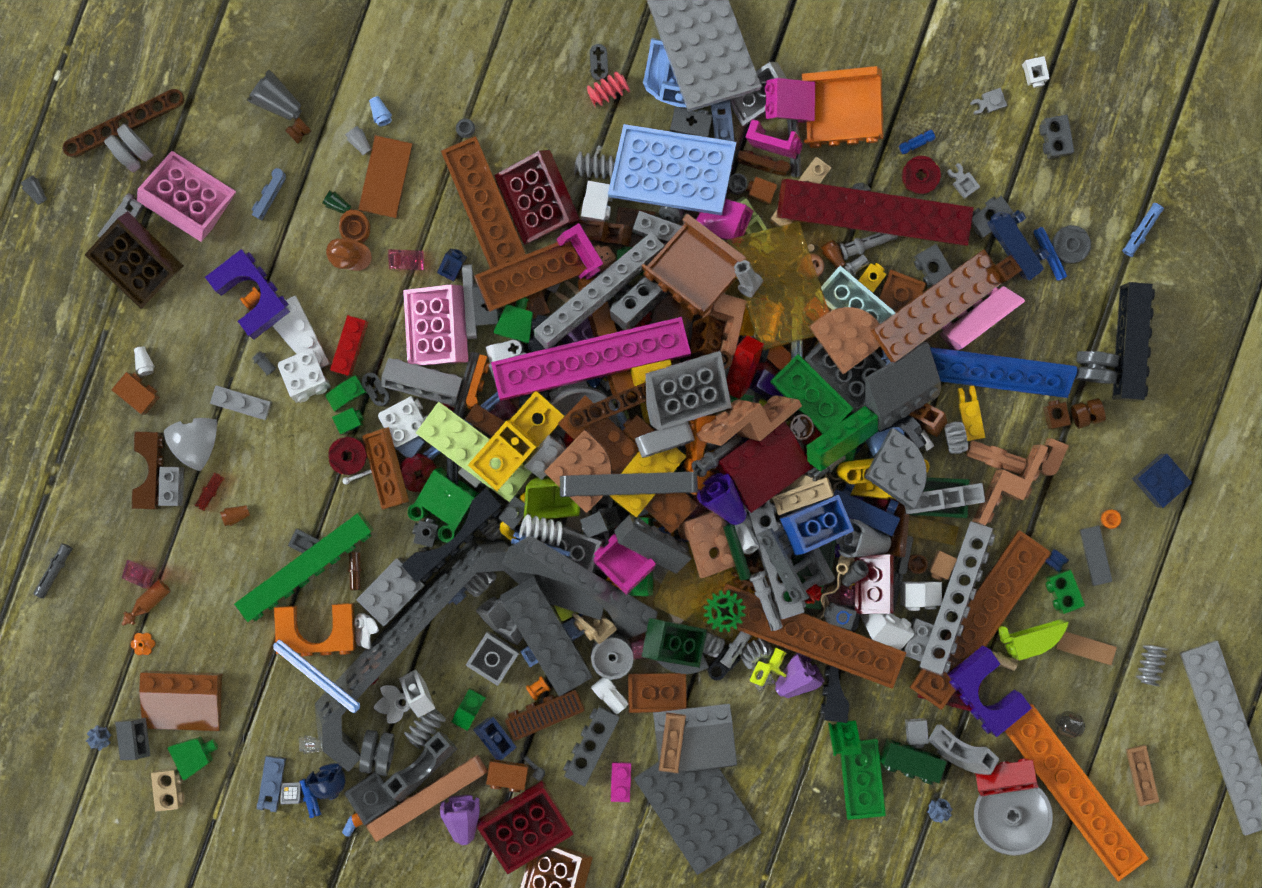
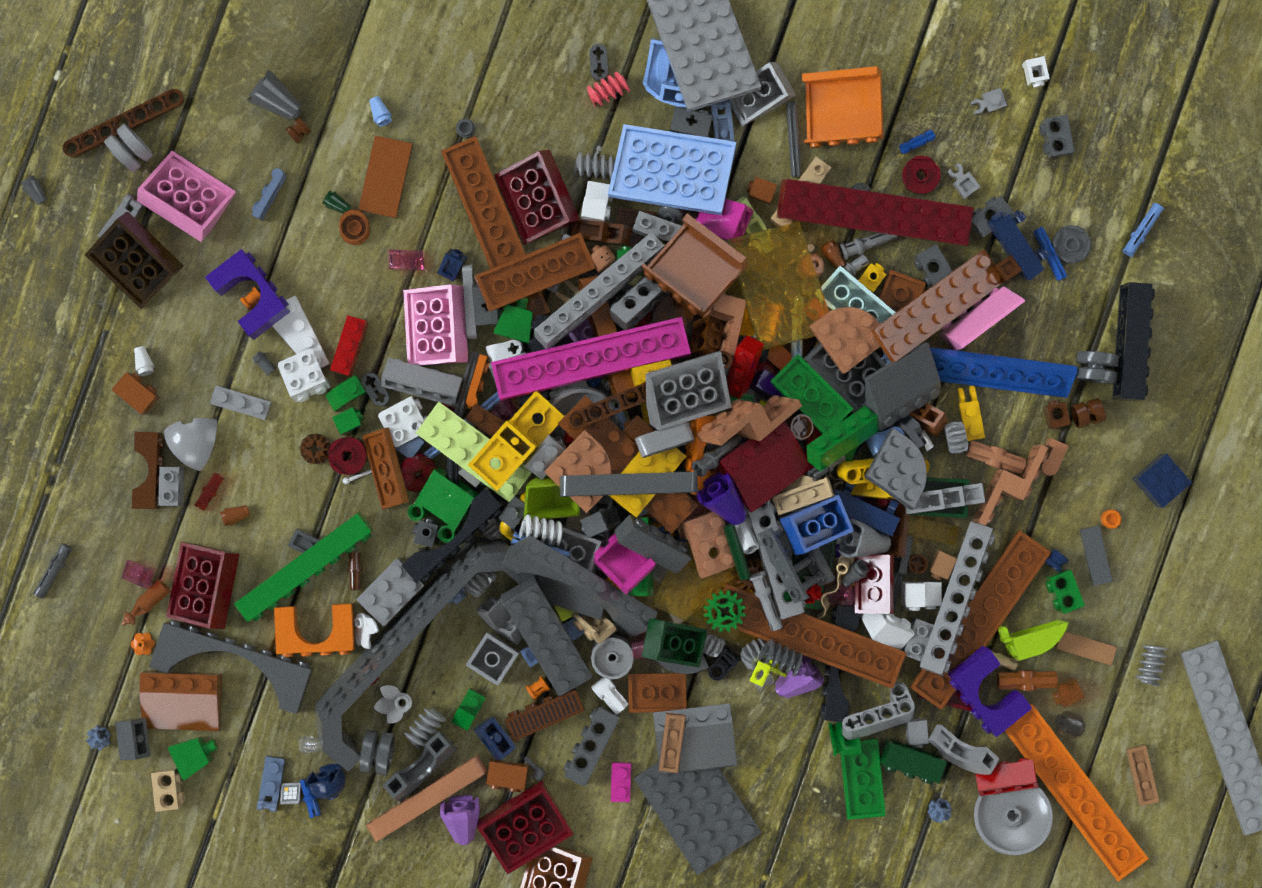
light blue axle [273,640,360,713] -> none
dark orange piece [326,238,372,271] -> none
medium blue arm [342,813,363,837] -> none
dark grey tile [344,771,397,825] -> none
light grey cone [345,126,372,155] -> none
white brick [399,669,435,718] -> none
dark pink panel [557,224,603,279] -> none
light grey pin [720,631,751,668] -> none
dark grey wheel [728,174,747,195] -> none
light grey piece [734,260,763,297] -> none
reddish brown hinge [736,150,790,176] -> none
dark pink panel [746,119,803,159] -> none
dark pink panel [765,78,815,123] -> none
dark grey brick [824,602,857,630] -> none
none -> dark grey arch [150,620,314,714]
none -> dark red slope [166,542,240,629]
none -> reddish brown gear [300,434,330,464]
none -> dark grey piece [758,639,802,677]
none -> light grey beam [842,682,915,740]
none -> dark orange piece [997,670,1058,691]
none -> clear orange brick [1052,678,1085,708]

